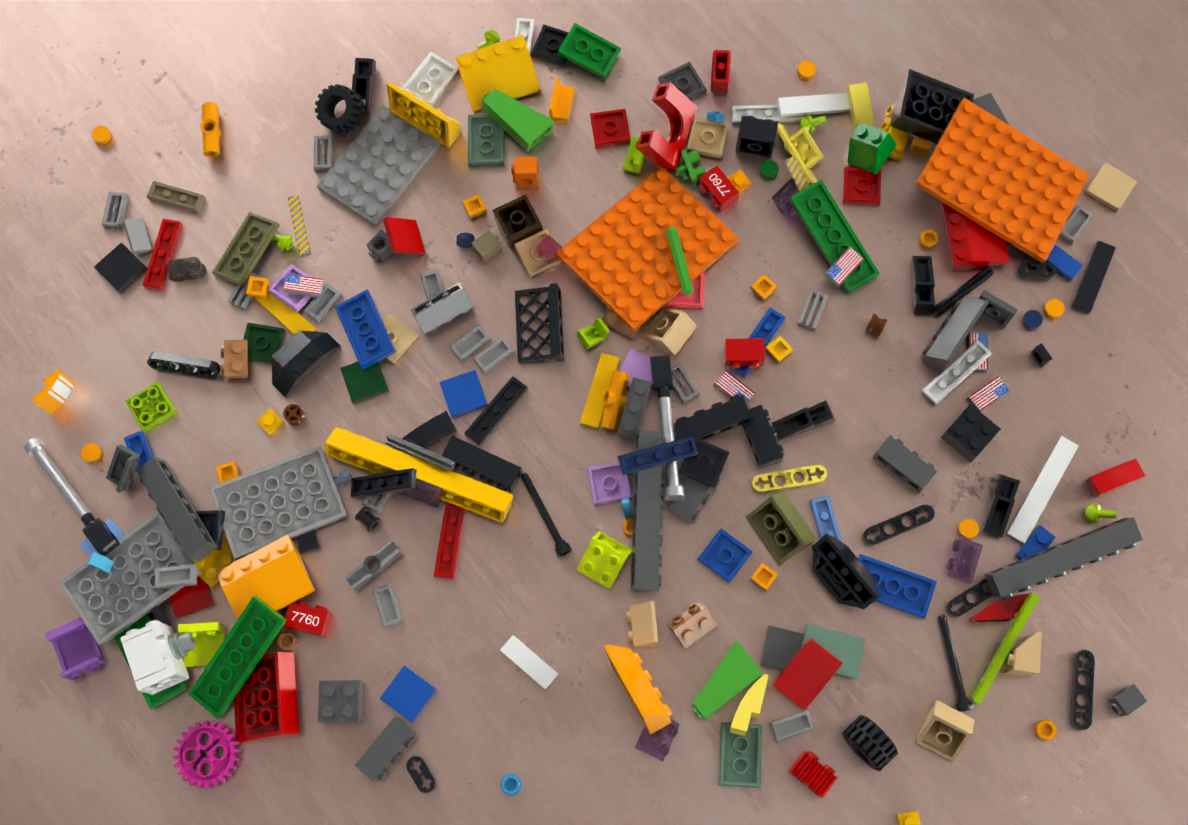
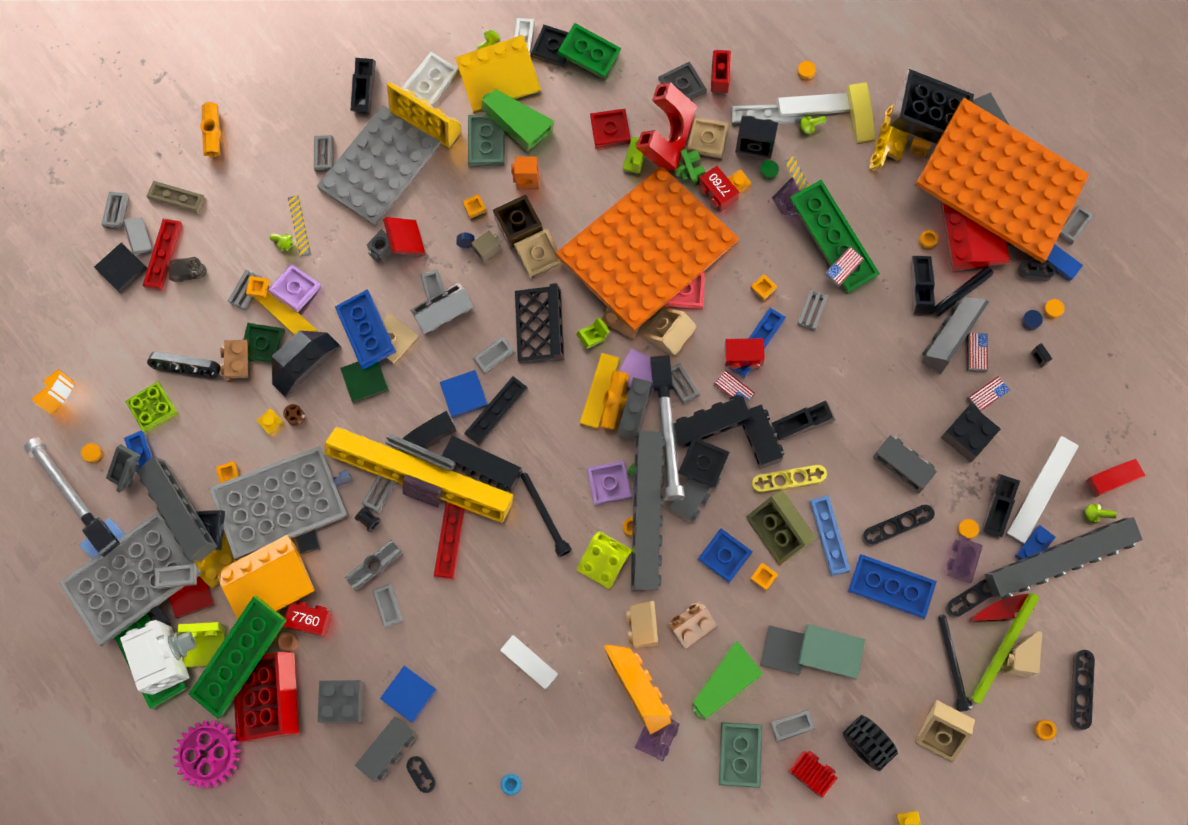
medium lavender panel [45,617,106,680] -> none
medium azure piece [88,552,114,573] -> none
light orange tile [91,126,112,145] -> none
olive tile [212,212,280,287] -> none
tile [283,274,324,298] -> none
light grey tile [303,283,342,323] -> none
black tyre [315,84,365,133] -> none
black tile [351,468,417,498] -> none
light grey tile [449,324,491,363] -> none
clear pink brick [535,234,562,264] -> none
light orange panel [549,78,575,122] -> none
dark blue tile [617,436,698,476] -> none
dark azure tile [621,497,633,518] -> none
bright green axle [666,227,694,296] -> none
dark azure tile [706,111,725,122] -> none
light yellow slope [729,674,769,736] -> none
yellow plate [765,336,793,363] -> none
red tile [772,637,843,710] -> none
light yellow bracket [776,123,824,184] -> none
black wedge [812,533,880,609] -> none
red tile [843,167,881,205] -> none
green slope [847,122,897,174] -> none
reddish brown wheel [866,314,887,336] -> none
white tile [922,340,992,406] -> none
dark grey tile [979,290,1018,328] -> none
black tile [1071,240,1116,313] -> none
tan tile [1085,162,1137,211] -> none
dark grey brick [1108,684,1147,717] -> none

